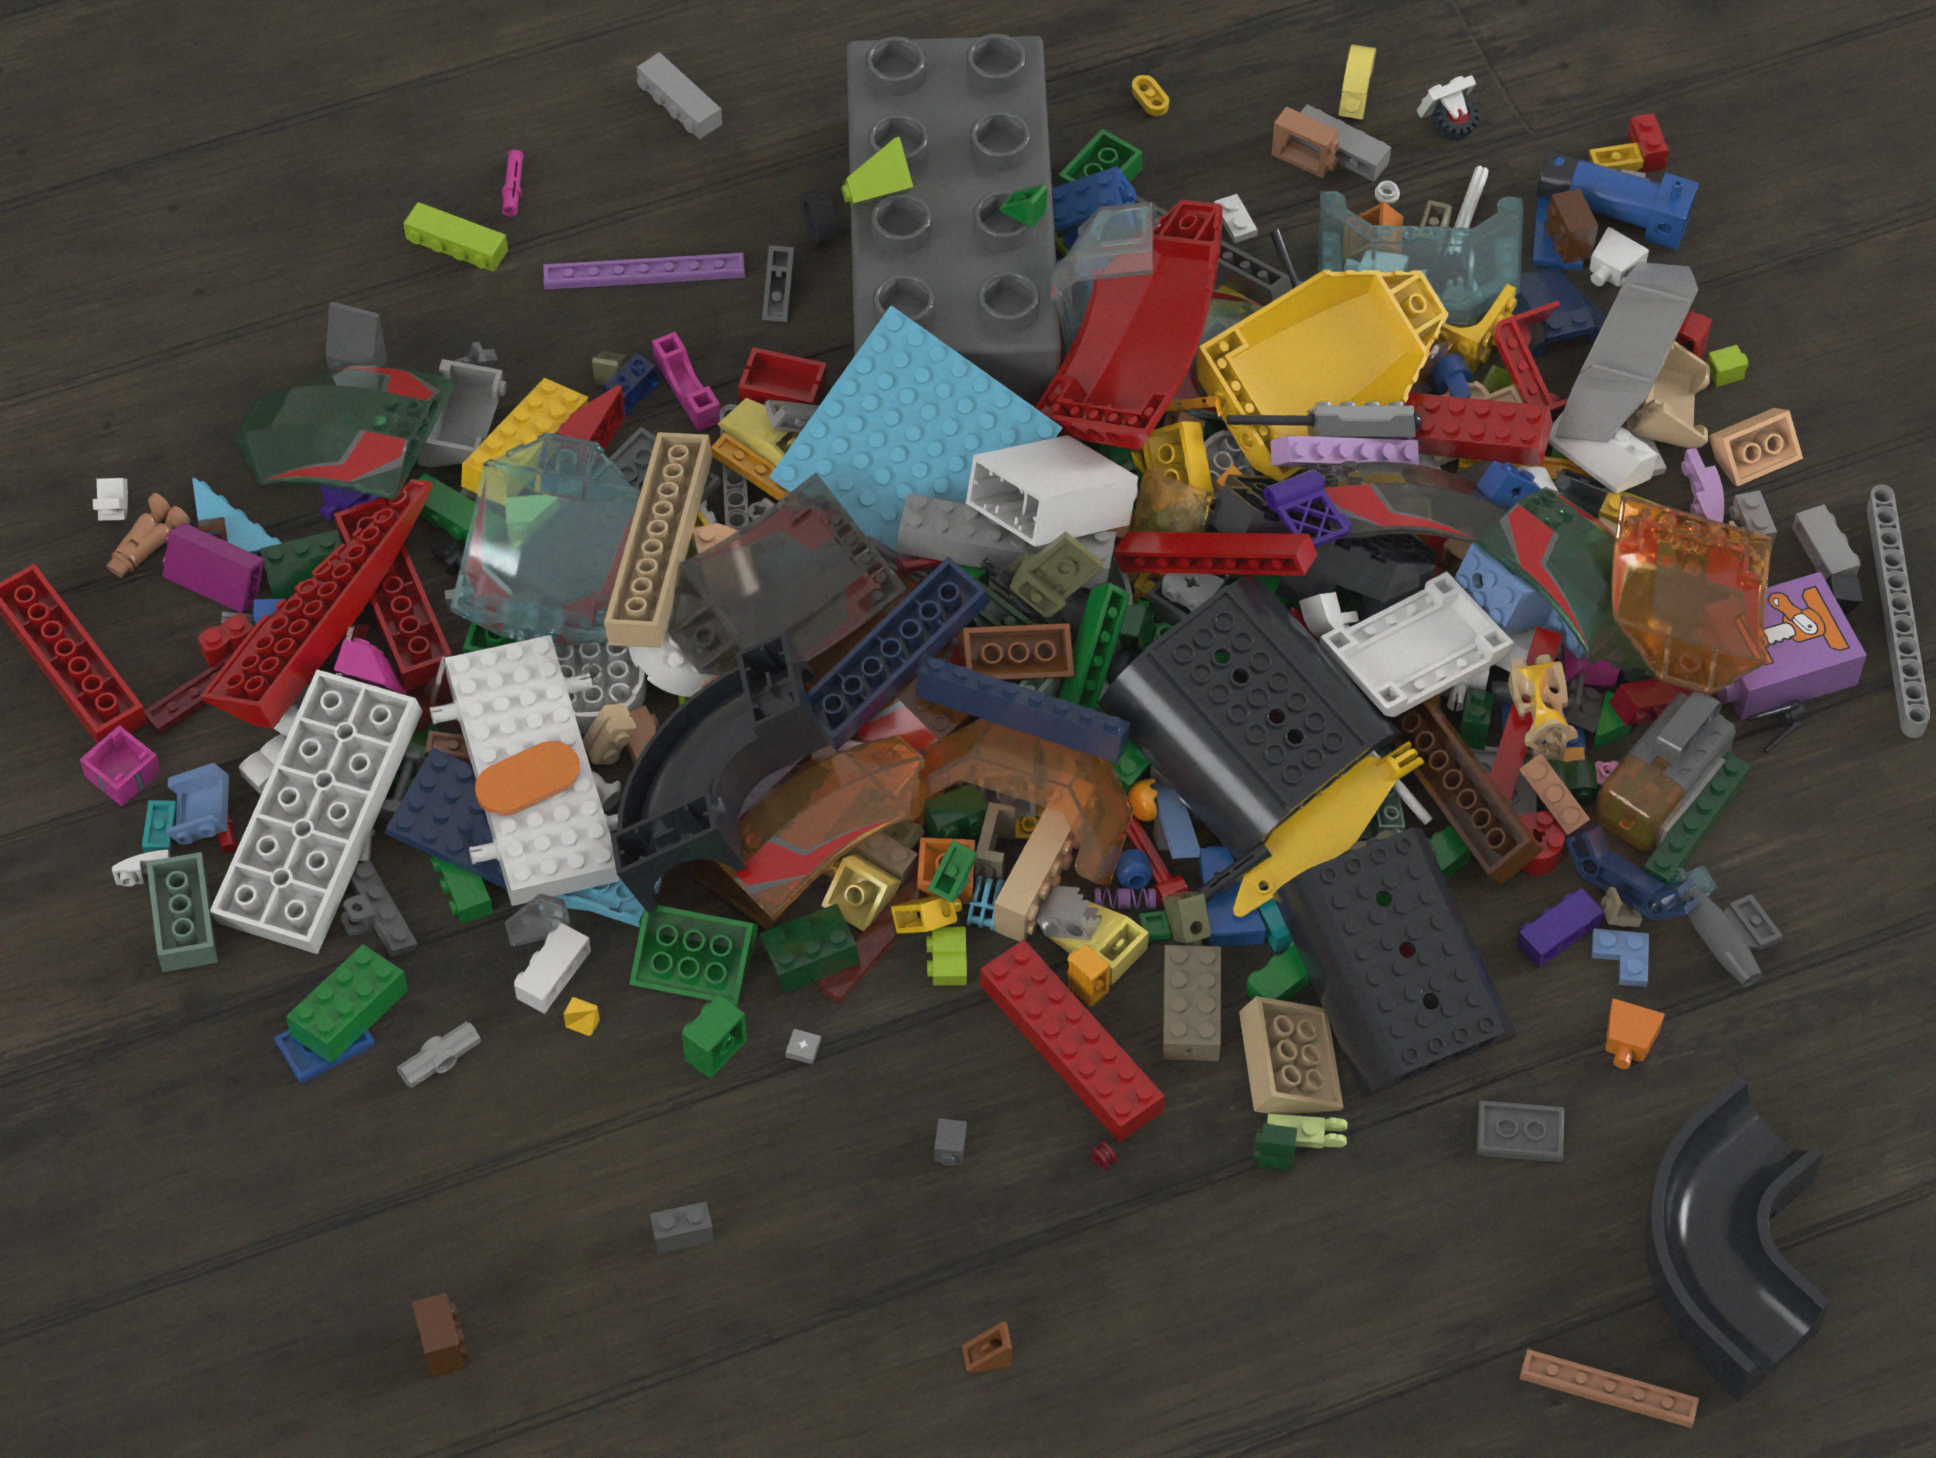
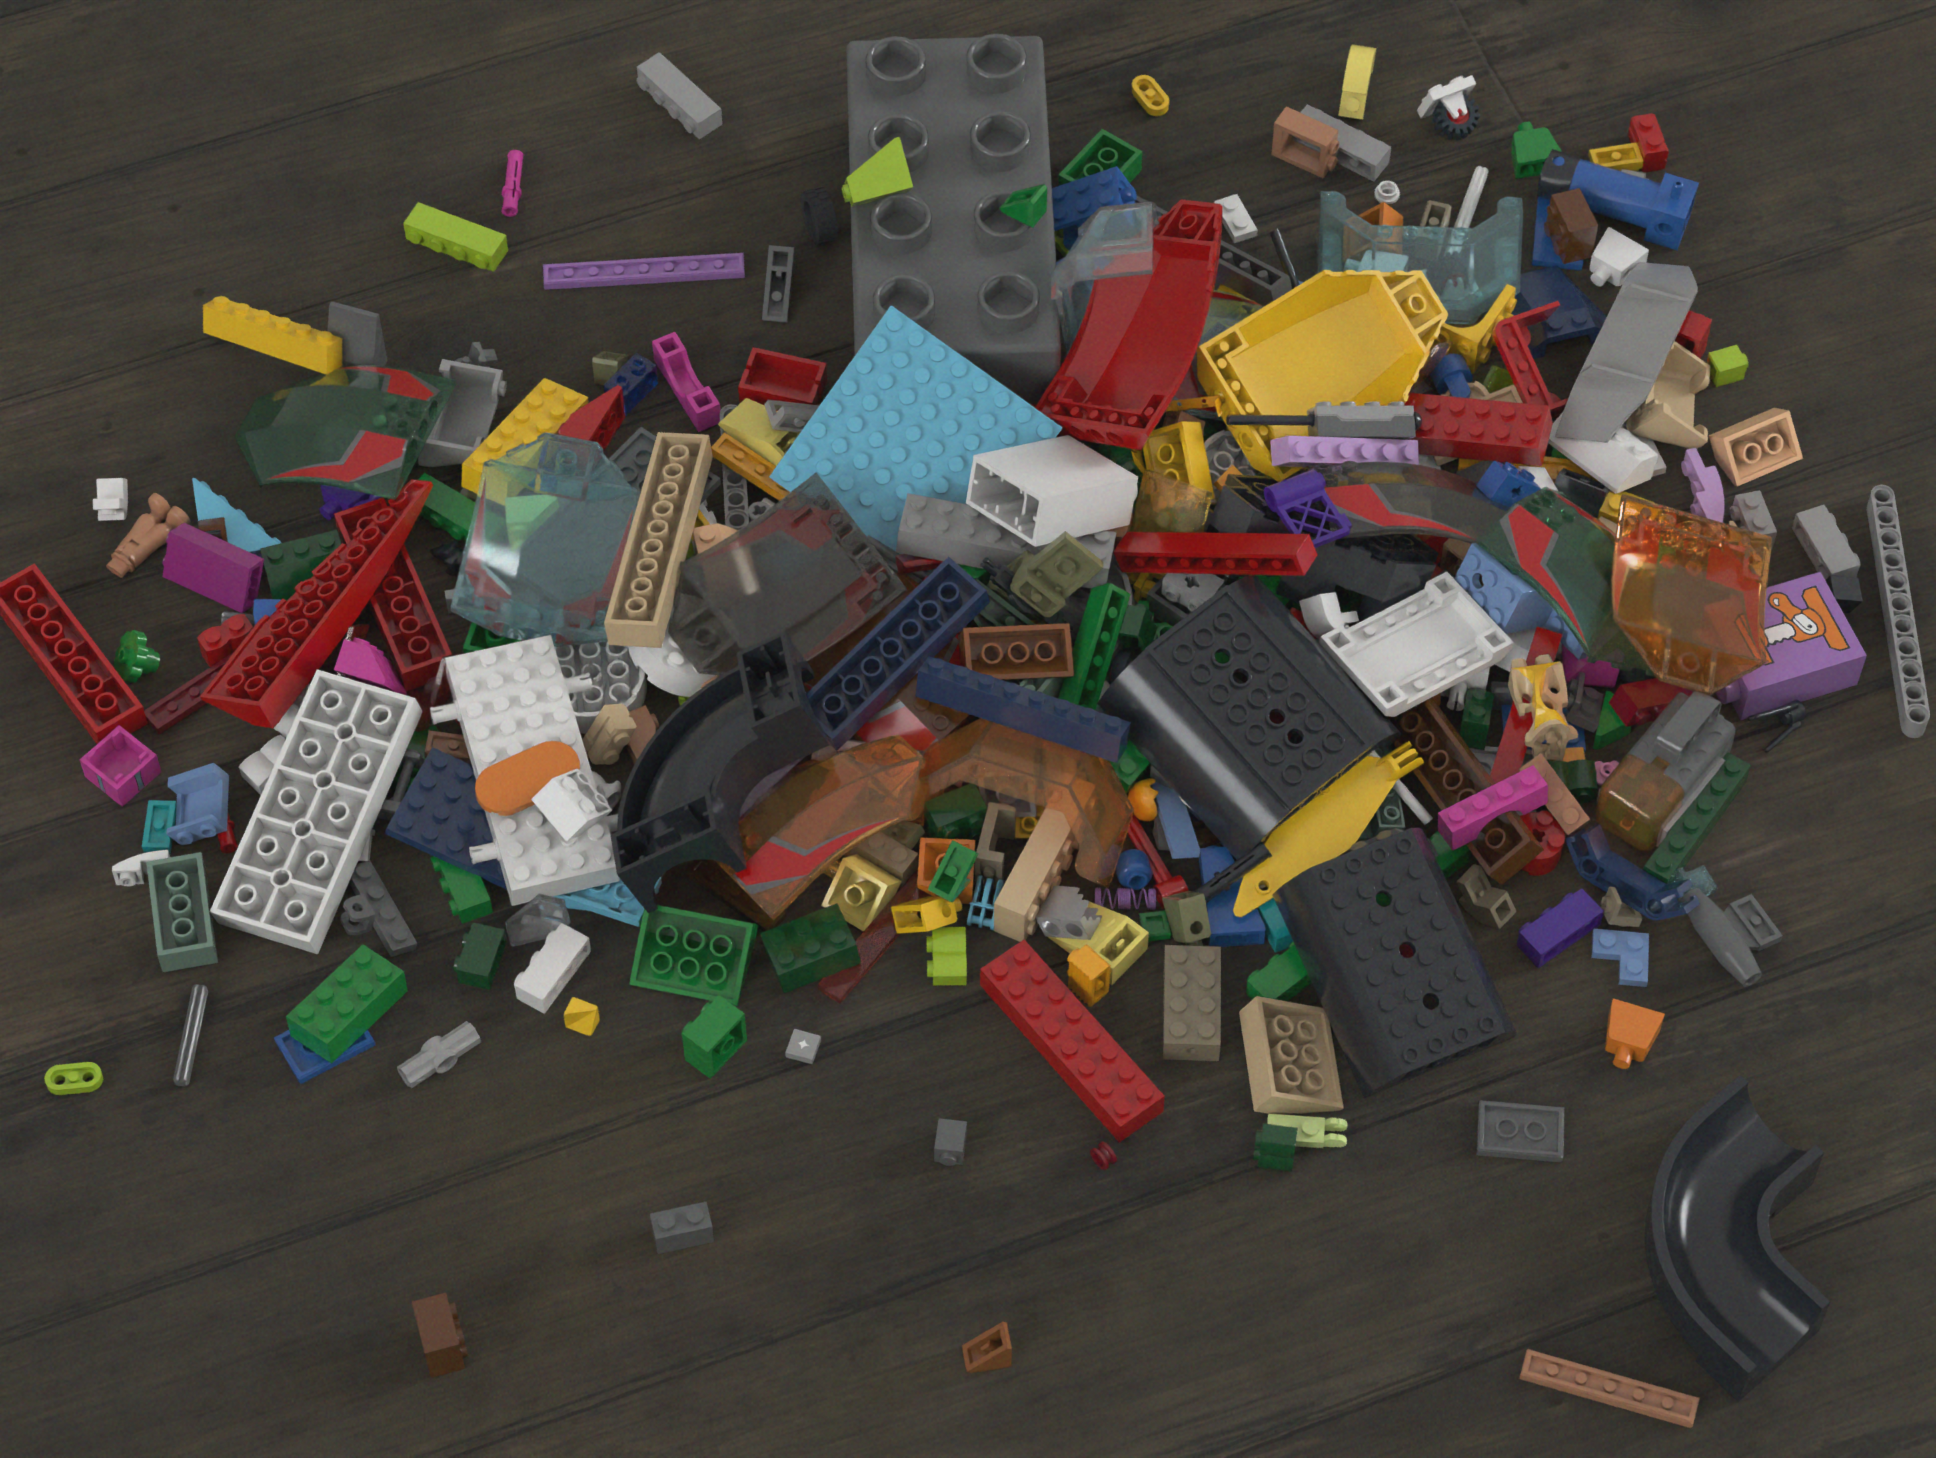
none -> lime plate [45,1062,103,1095]
none -> green plant [114,630,160,684]
none -> dark grey axle [173,984,208,1087]
none -> yellow brick [203,296,342,375]
none -> dark green brick [453,923,507,990]
none -> white slope [531,768,612,842]
none -> dark pink arch [1438,765,1548,851]
none -> dark tan brick [1457,864,1517,929]
none -> green torso [1511,122,1562,179]

